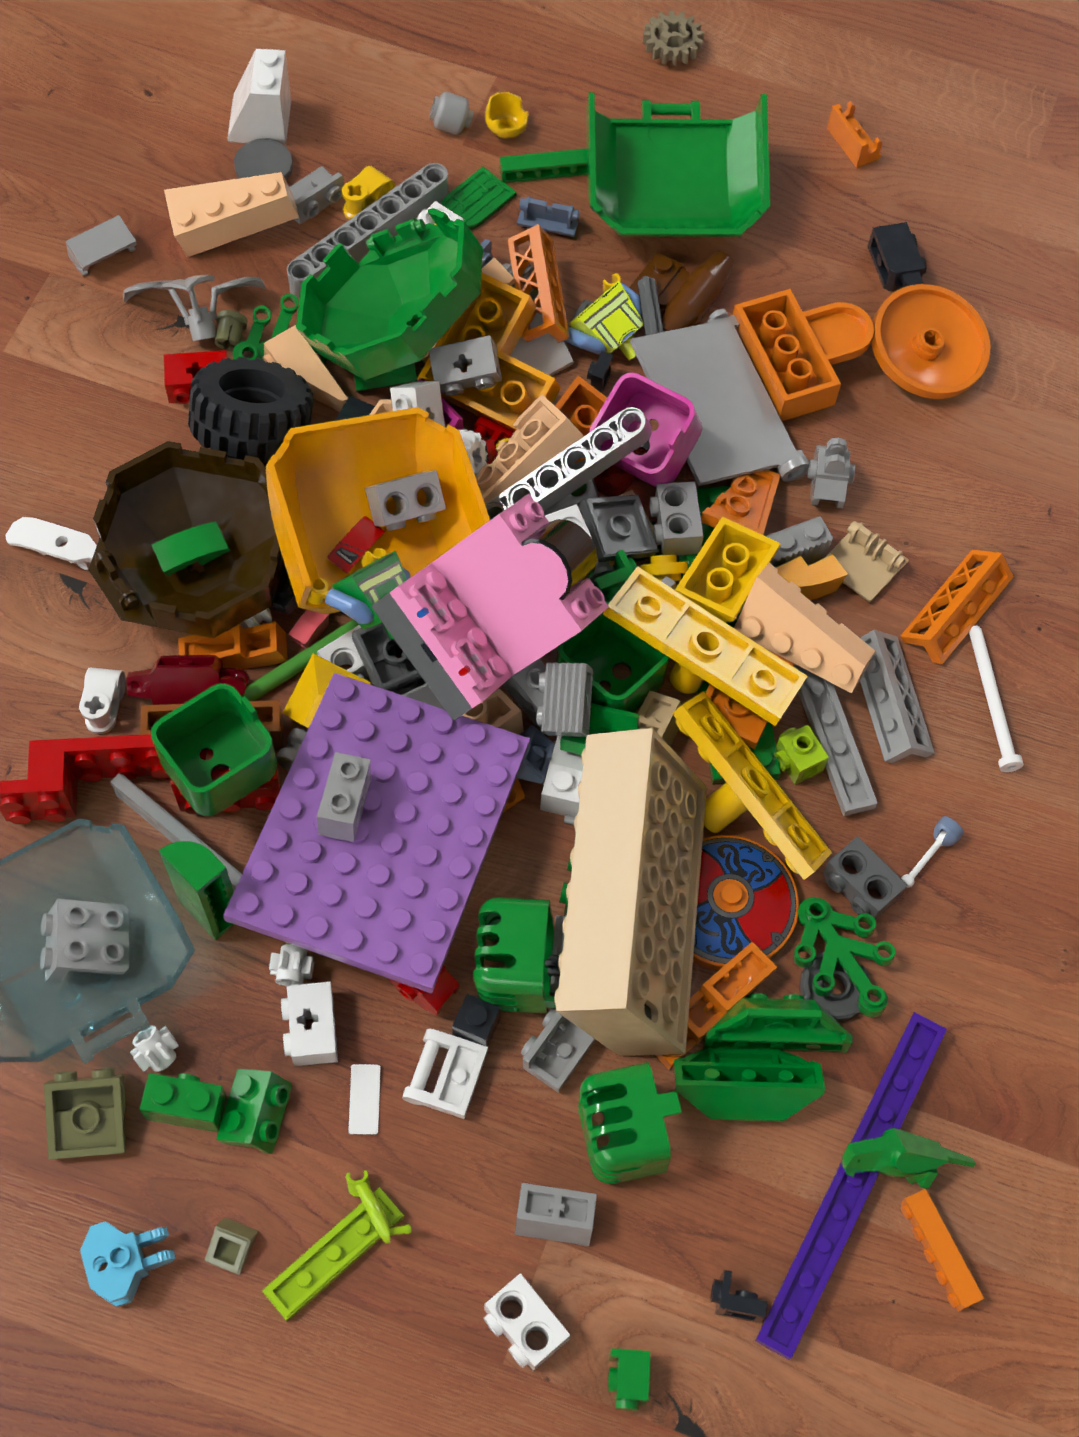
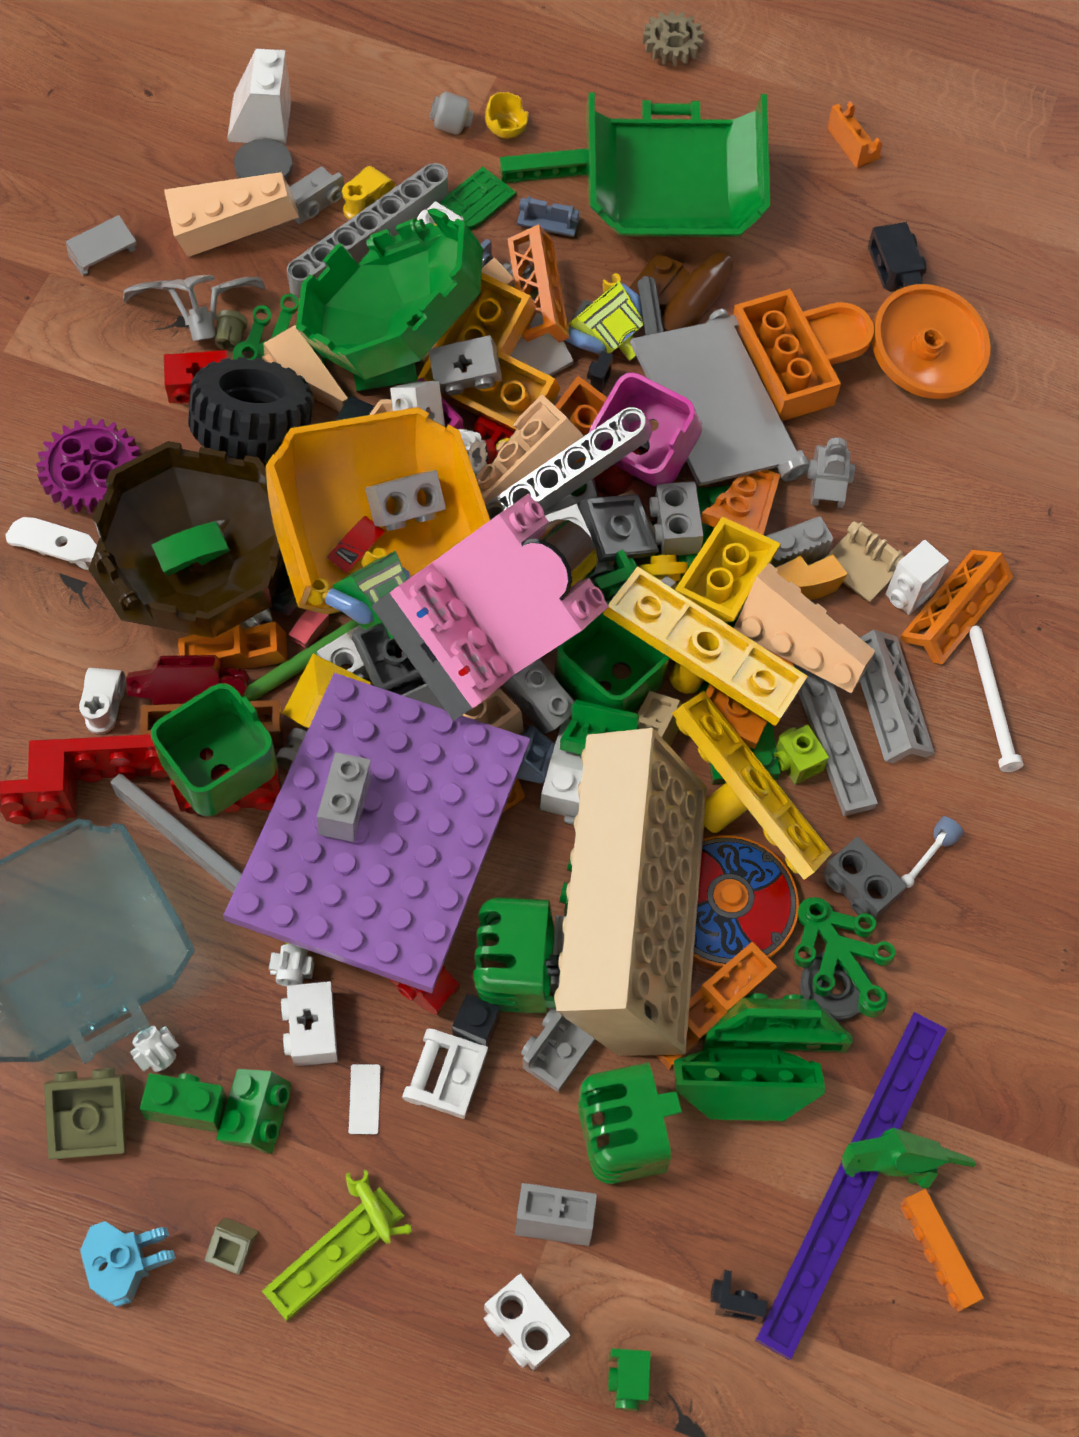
light grey bracket [40,899,129,984] -> none
green brick [158,841,234,941] -> none
light grey brick [537,662,593,737] -> none
none -> magenta gear [36,418,141,514]
none -> white brick [886,540,949,615]

